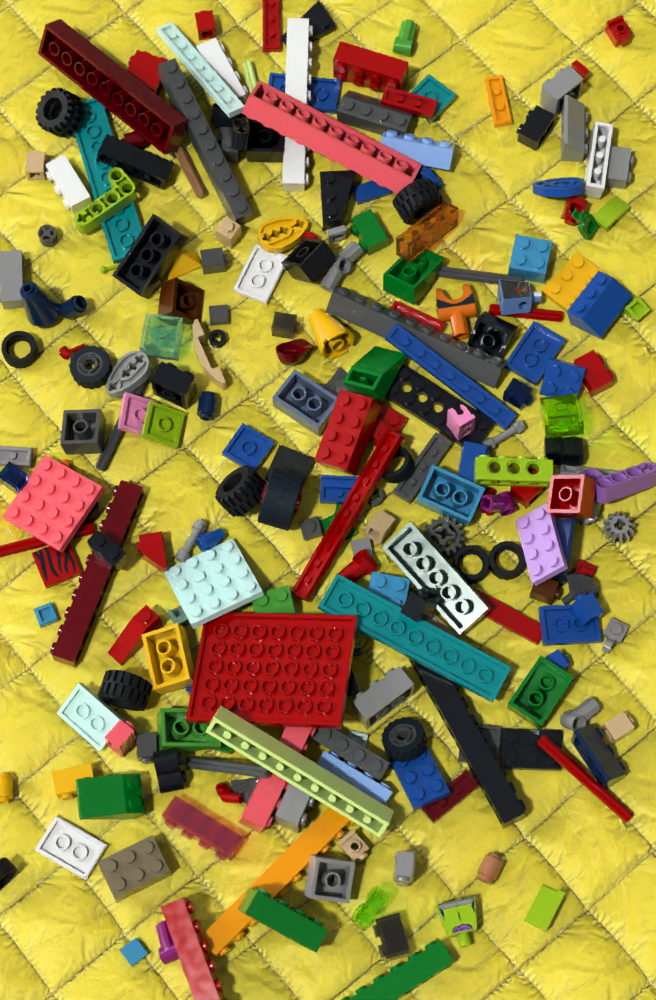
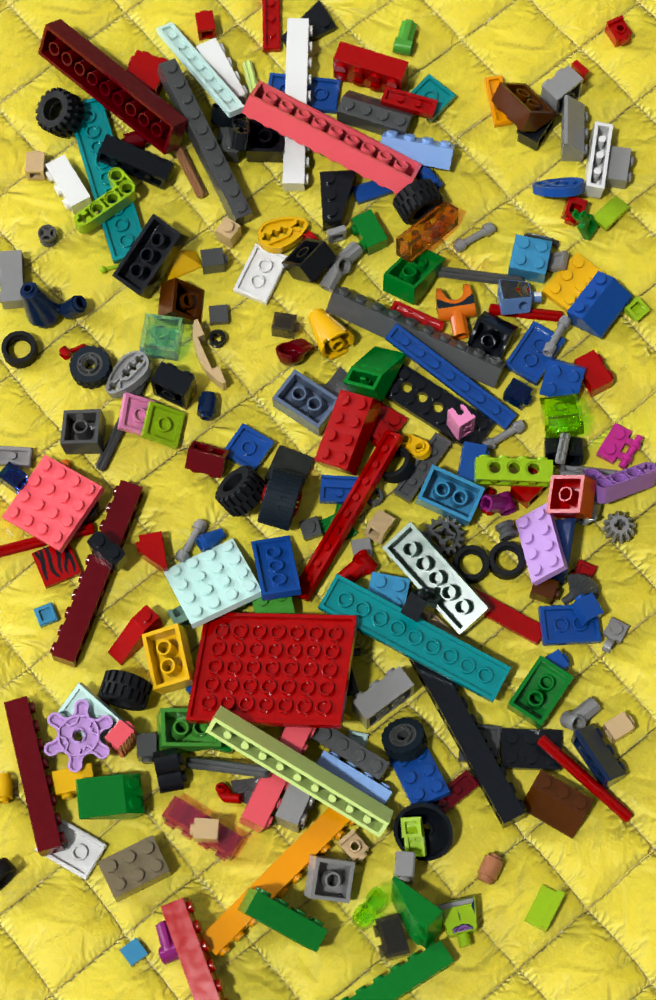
none -> dark red brick [4,696,67,857]
none -> lavender plate [44,699,113,773]
none -> dark red brick [185,441,230,478]
none -> tan brick [190,818,220,843]
none -> blue plate [251,535,301,601]
none -> green slope [391,876,443,948]
none -> black dish [394,802,454,861]
none -> yellow plate [400,434,432,460]
none -> lime slope [401,816,427,857]
none -> light grey bar [453,222,496,253]
none -> reddish brown slope [491,82,557,132]
none -> dark grey wheel [495,520,518,542]
none -> reddish brown slope [523,770,594,839]
none -> dark grey hand [524,233,559,247]
none -> light grey bar [542,315,571,357]
none -> light grey tile [547,251,569,272]
none -> light grey axle [555,432,571,465]
none -> dark pink plate [596,423,643,470]

